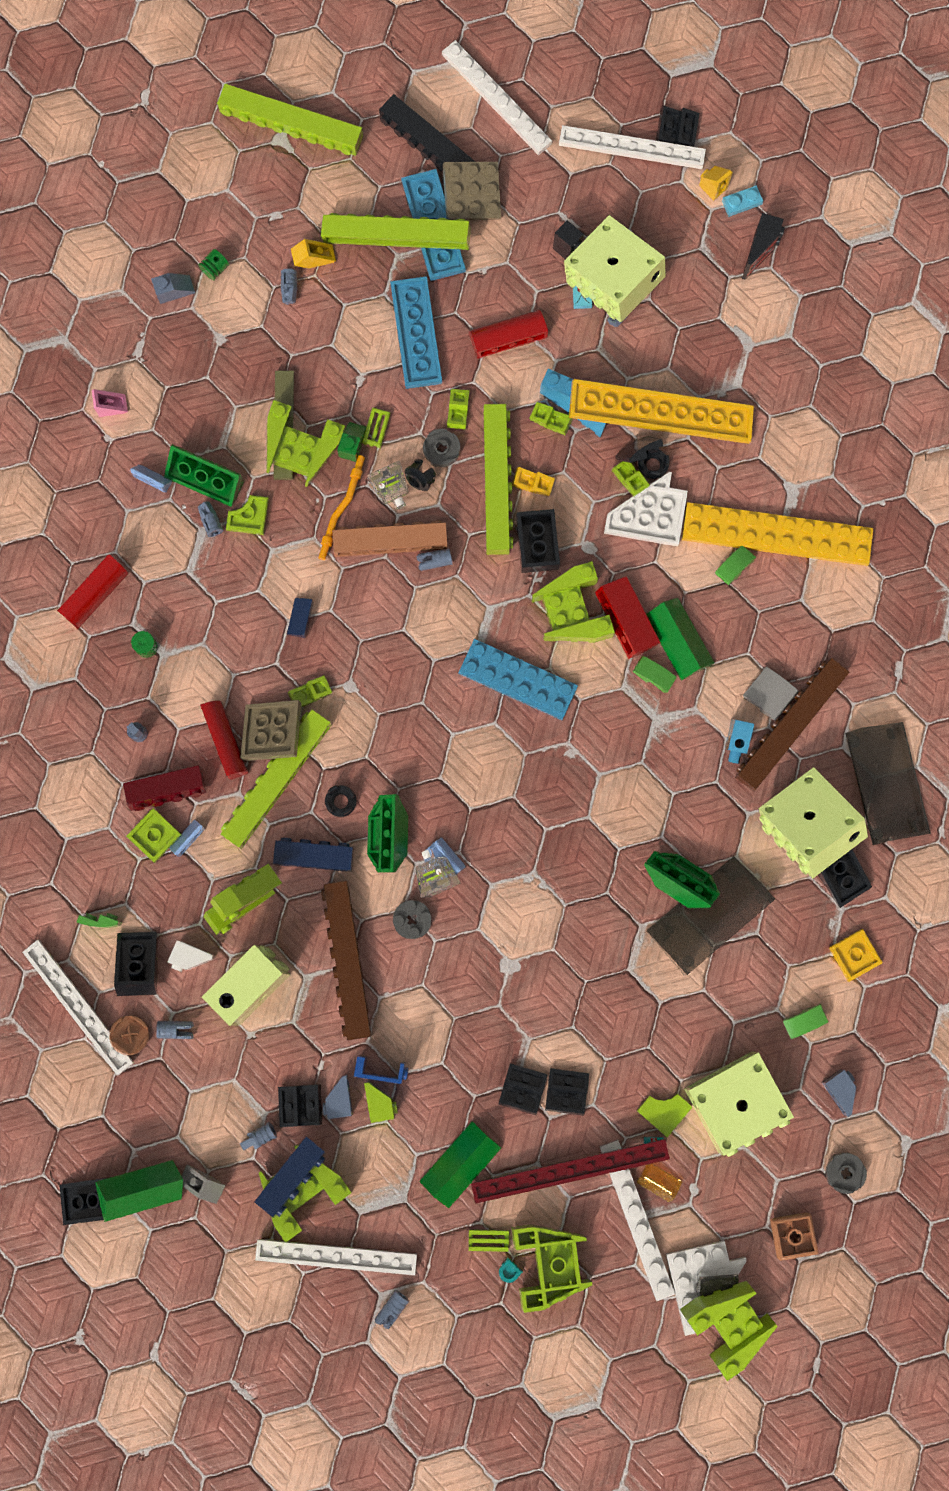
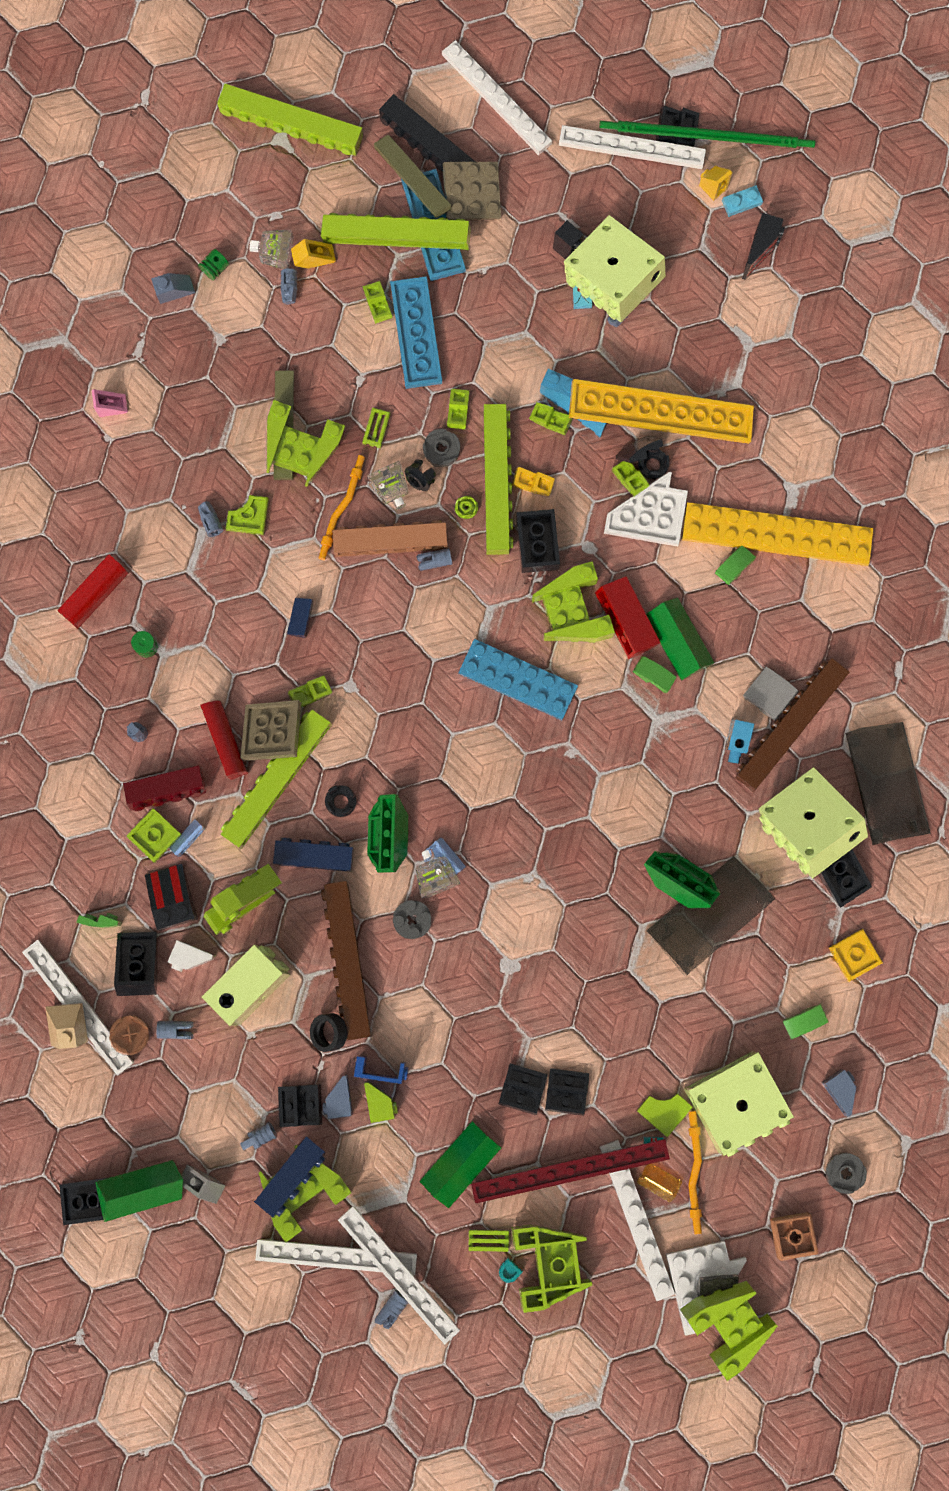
light blue slope [130,465,172,493] -> none
green slope [164,444,244,507] -> none
green slope [337,422,367,462] -> none
red brick [468,310,548,359] -> none
none -> tan slope [45,1003,88,1049]
none -> black slope [145,864,198,931]
none -> clear torso [250,230,294,269]
none -> black tyre [310,1013,348,1052]
none -> white plate [338,1206,460,1345]
none -> lime slope [363,281,392,324]
none -> olive tile [374,134,451,218]
none -> lime plate [455,496,478,519]
none -> green axle [599,120,815,148]
none -> light orange bar [688,1111,702,1234]

